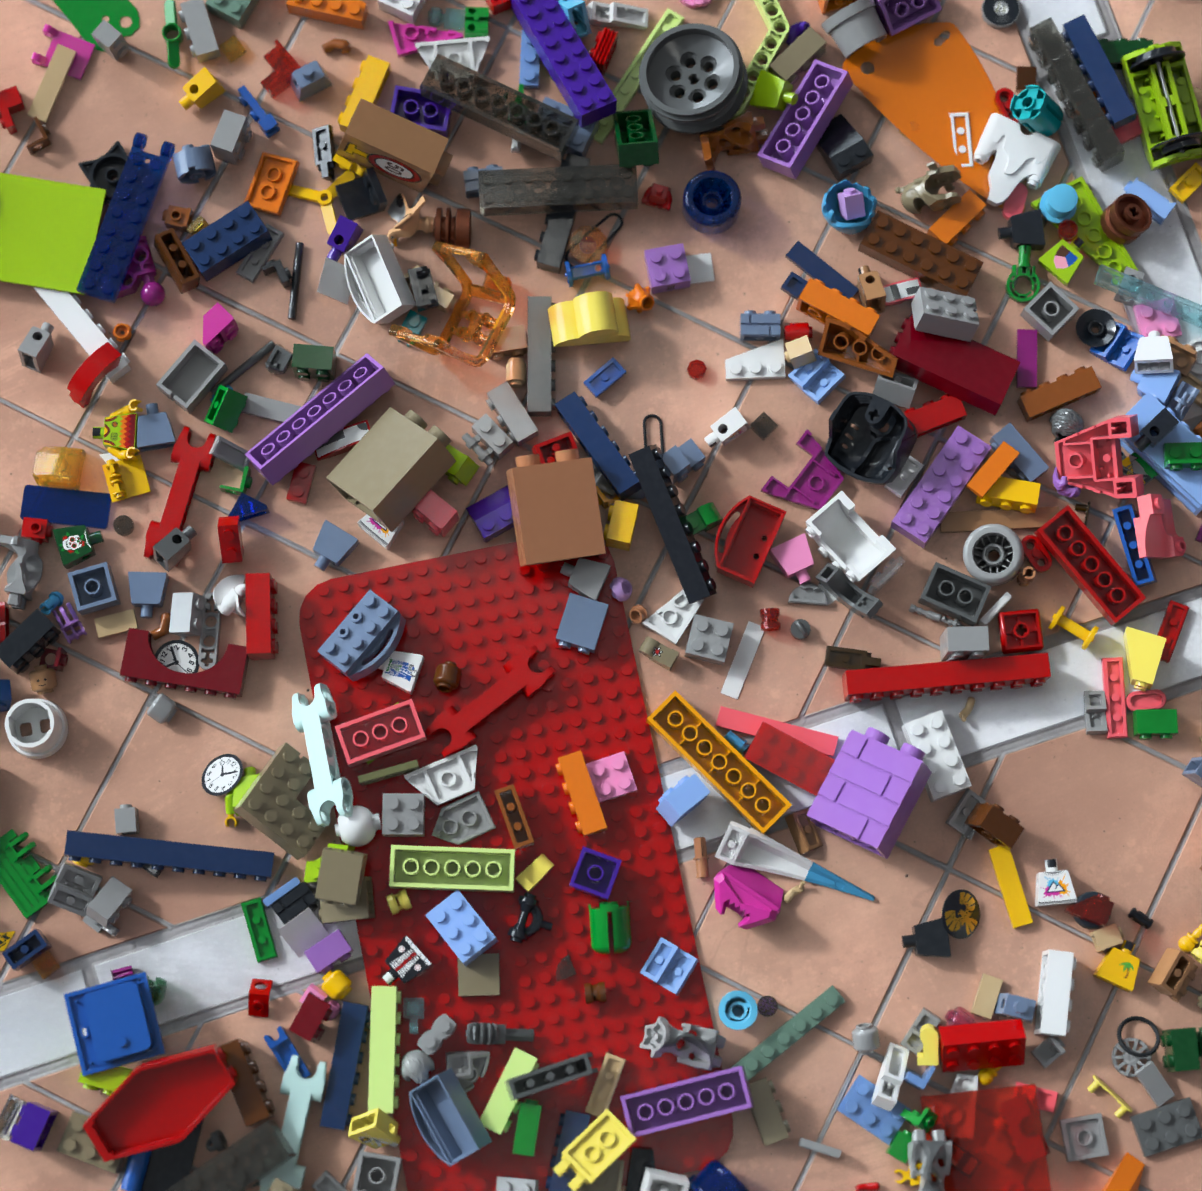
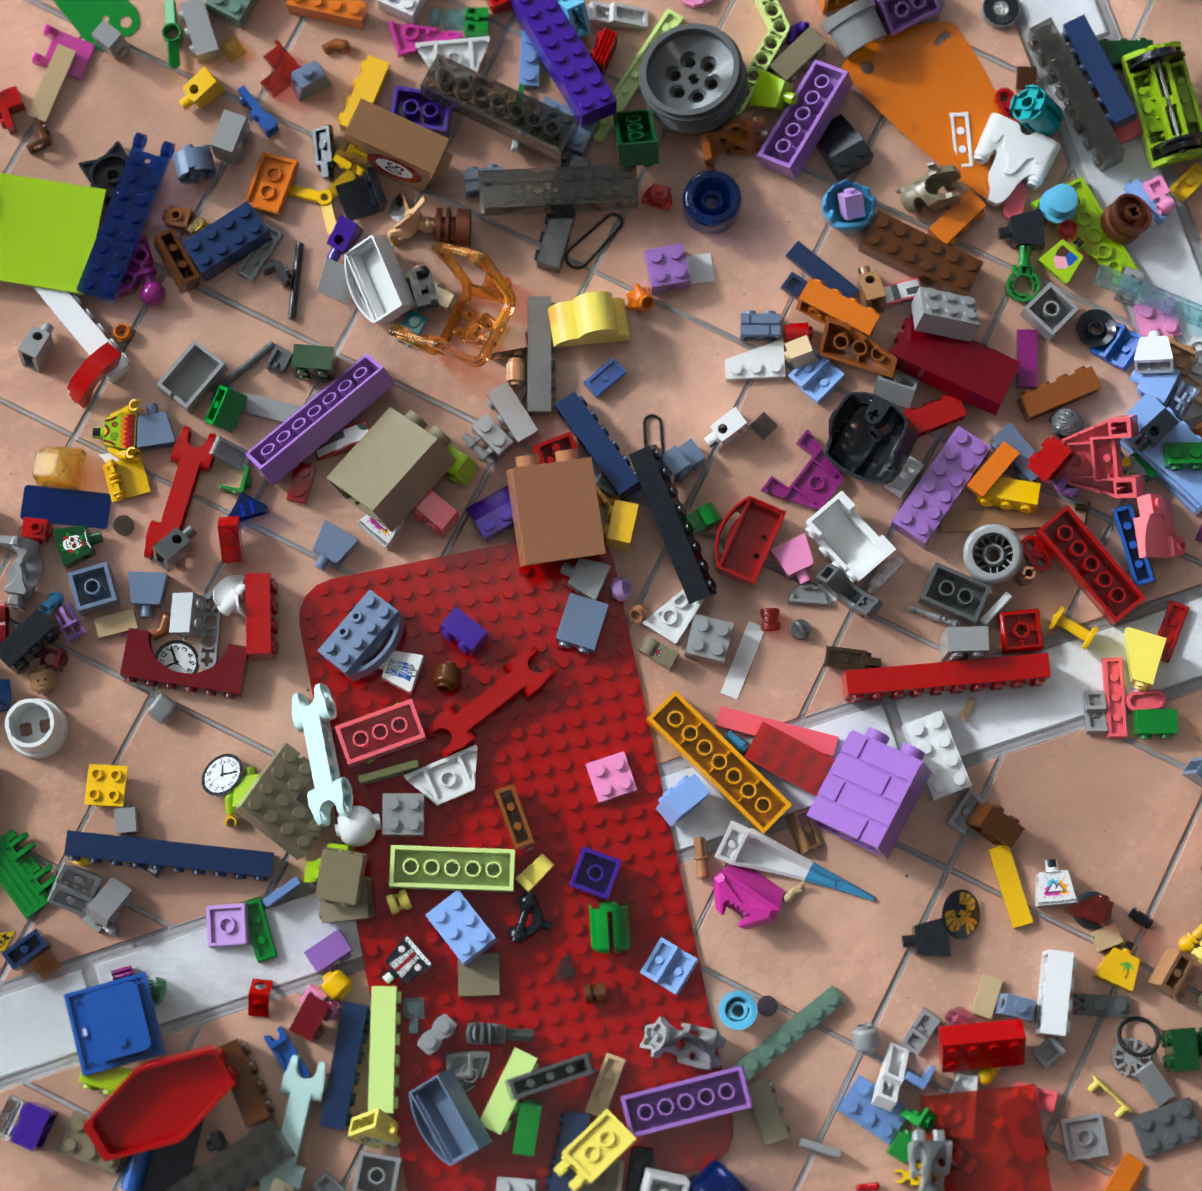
dark pink slope [203,302,239,354] -> none
black brick [271,881,320,925] -> none
white sticker [278,907,330,958] -> none
light grey hair [401,1049,435,1085] -> none
light grey tile [432,791,496,845] -> none
orange brick [555,750,607,837] -> none
blue hose [564,254,610,288] -> none
clear orange tile [568,225,607,264] -> none
clear red tile [687,359,707,380] -> none
light yellow leg [917,1024,938,1066] -> none
none -> yellow hinge [84,764,128,807]
none -> lavender tile [206,903,250,947]
none -> dark purple brick [440,606,489,657]
none -> red brick [1027,436,1077,483]
none -> dark grey hinge [1073,994,1130,1017]
none -> bright pink plate [1142,175,1176,215]

